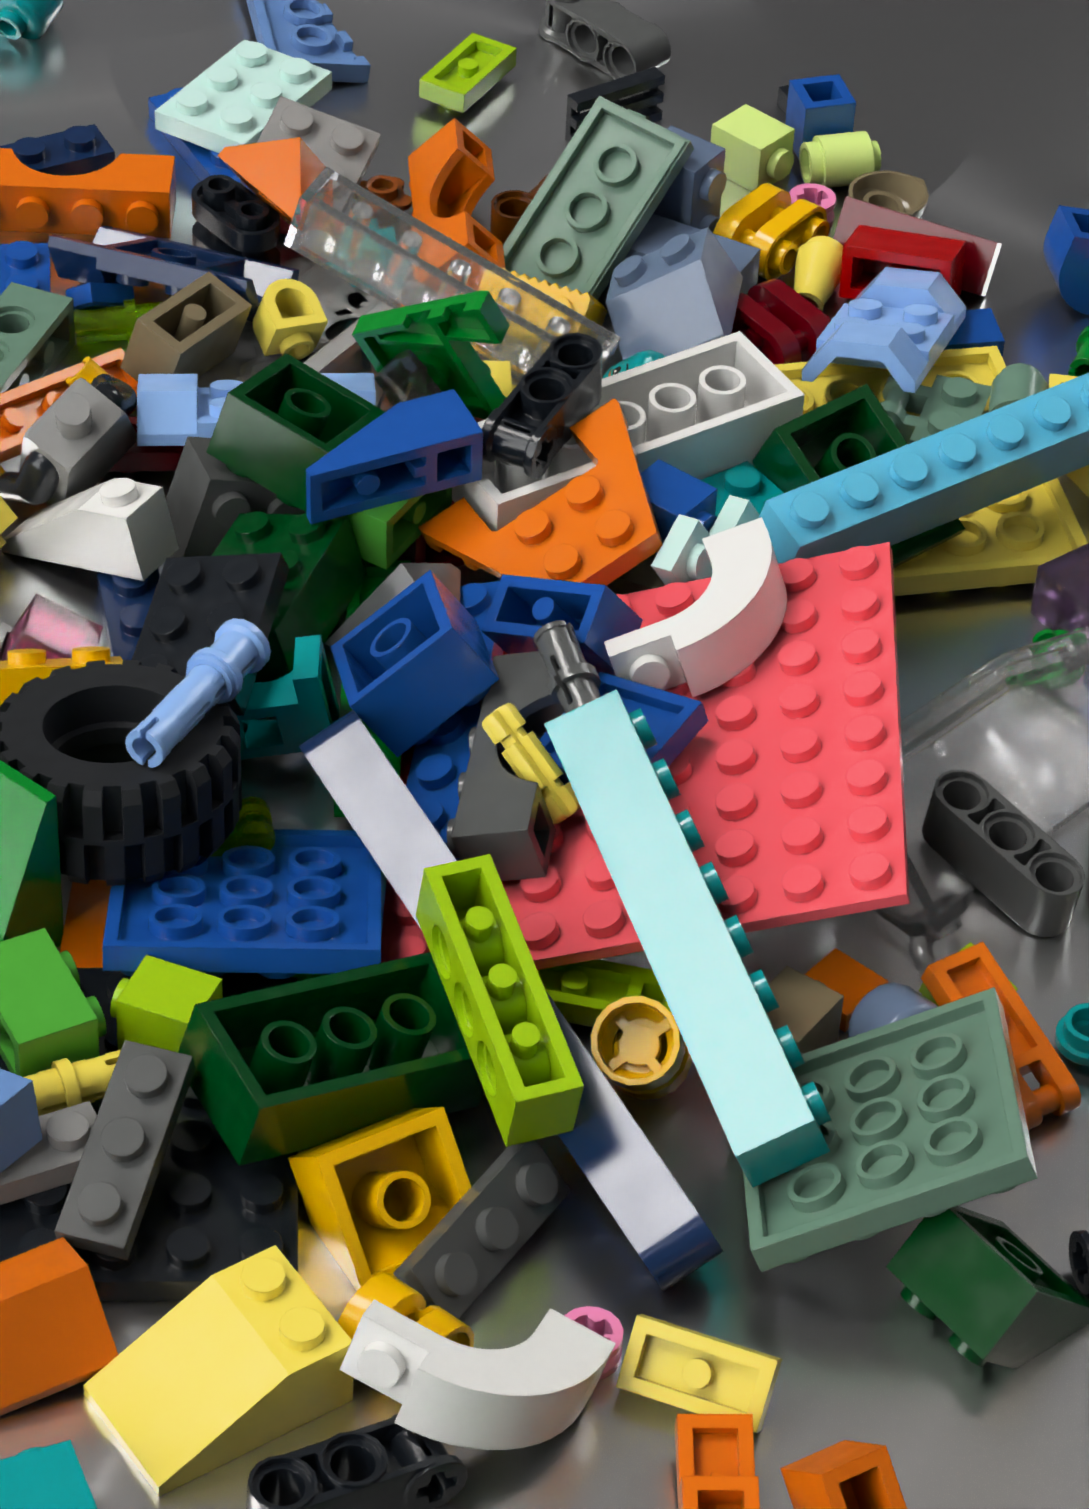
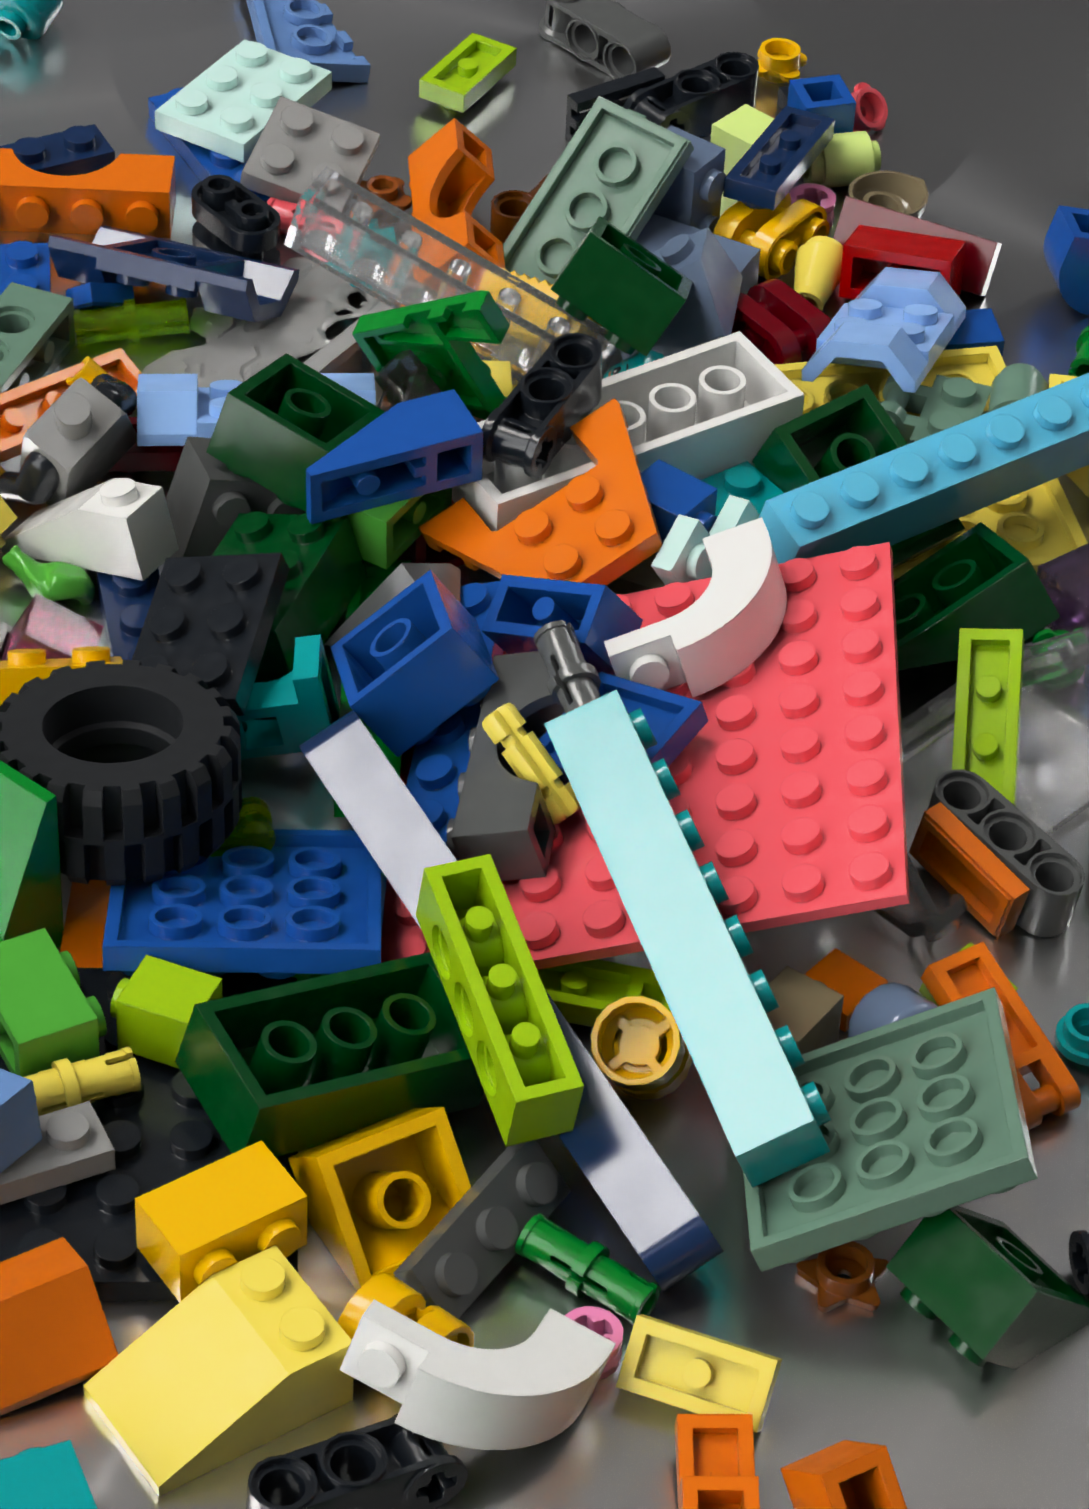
dark grey plate [54,1040,196,1260] -> none
dark tan brick [120,272,252,381] -> none
light blue pin [125,618,271,768] -> none
orange slope [218,137,336,258] -> none
light yellow plate [253,279,328,360] -> none
none -> bright green animal [1,545,95,609]
none -> yellow brick [135,1140,307,1303]
none -> green pin [515,1213,661,1326]
none -> dark green brick [550,216,693,356]
none -> black piece [623,52,759,138]
none -> dark blue plate [723,106,835,211]
none -> yellow plate [757,38,807,83]
none -> dark orange plate [796,1241,889,1312]
none -> coral plate [851,82,888,133]
none -> dark green slope [894,522,1061,670]
none -> orange tile [909,802,1030,939]
none -> lime plate [952,628,1024,807]

